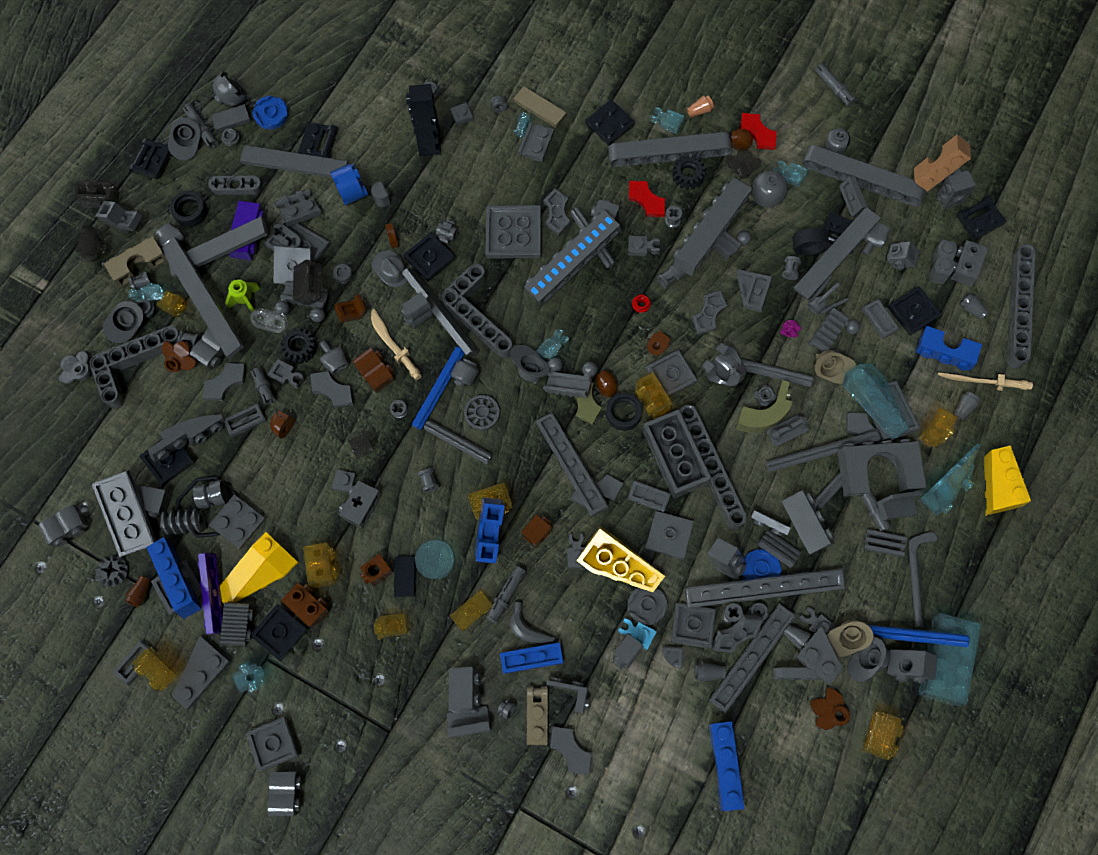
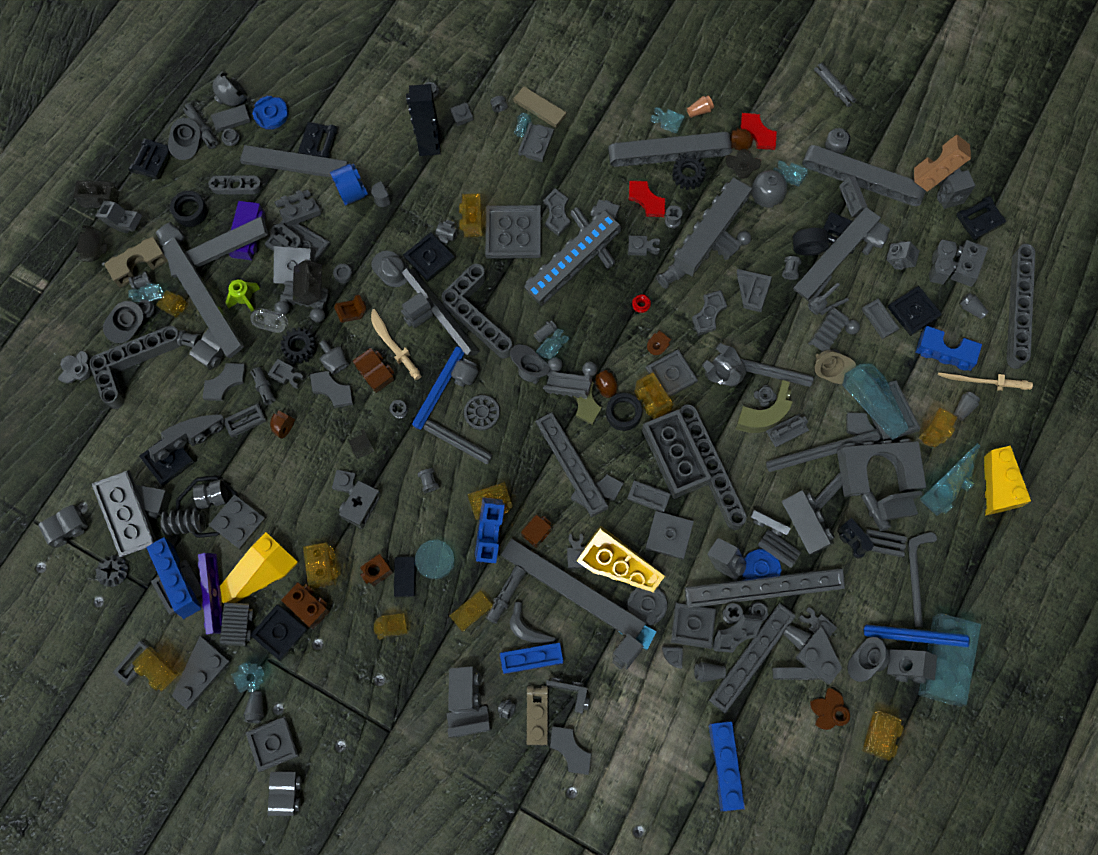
reddish brown cone [125,576,151,607] -> none
reddish brown plate [162,341,196,372] -> none
reddish brown tile [385,223,399,248] -> none
black plate [585,99,635,146] -> none
magenta plate [780,320,801,338] -> none
dark tan piece [827,620,874,657] -> none
none -> dark grey cone [243,691,264,723]
none -> clear yellow brick [459,193,482,237]
none -> dark grey tile [501,539,646,639]
none -> dark grey pin [533,321,558,343]
none -> black plate [837,518,874,559]

